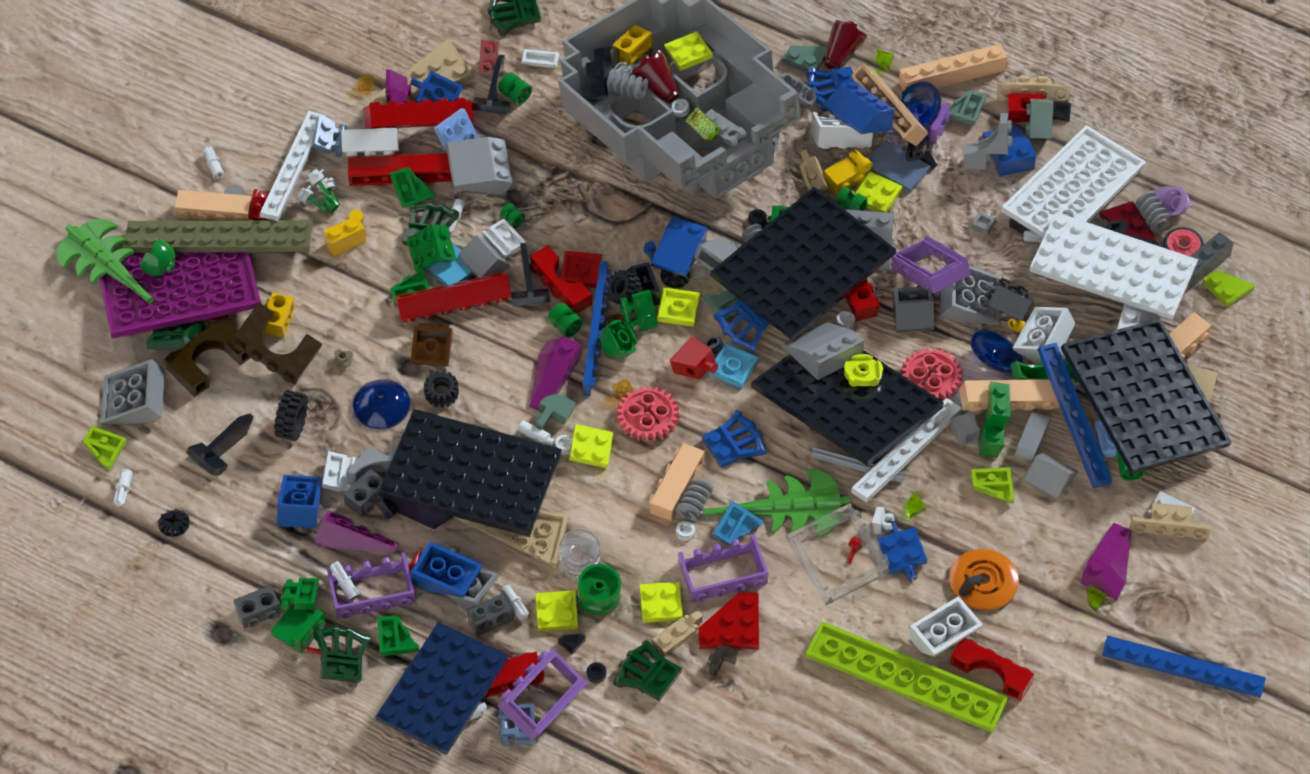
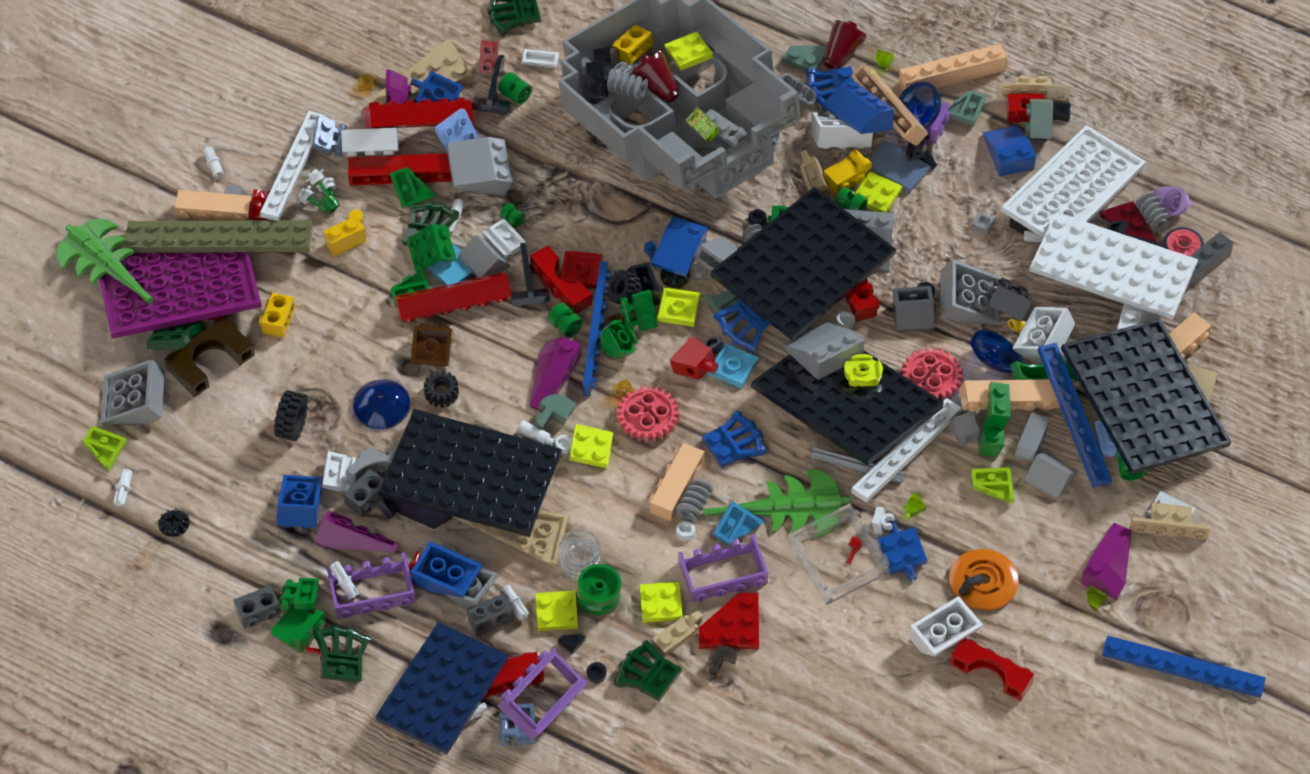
green cylinder [140,238,176,277] -> none
black piece [186,413,254,475] -> none
dark brown arch [231,302,322,385] -> none
dark tan plate [332,349,353,368] -> none
green wing [377,615,419,656] -> none
white tile [671,99,690,118] -> none
lime plate [805,621,1009,733] -> none
medium lavender window [891,236,971,294] -> none
light grey arch [964,113,1012,169] -> none
lime wing [1202,270,1255,307] -> none

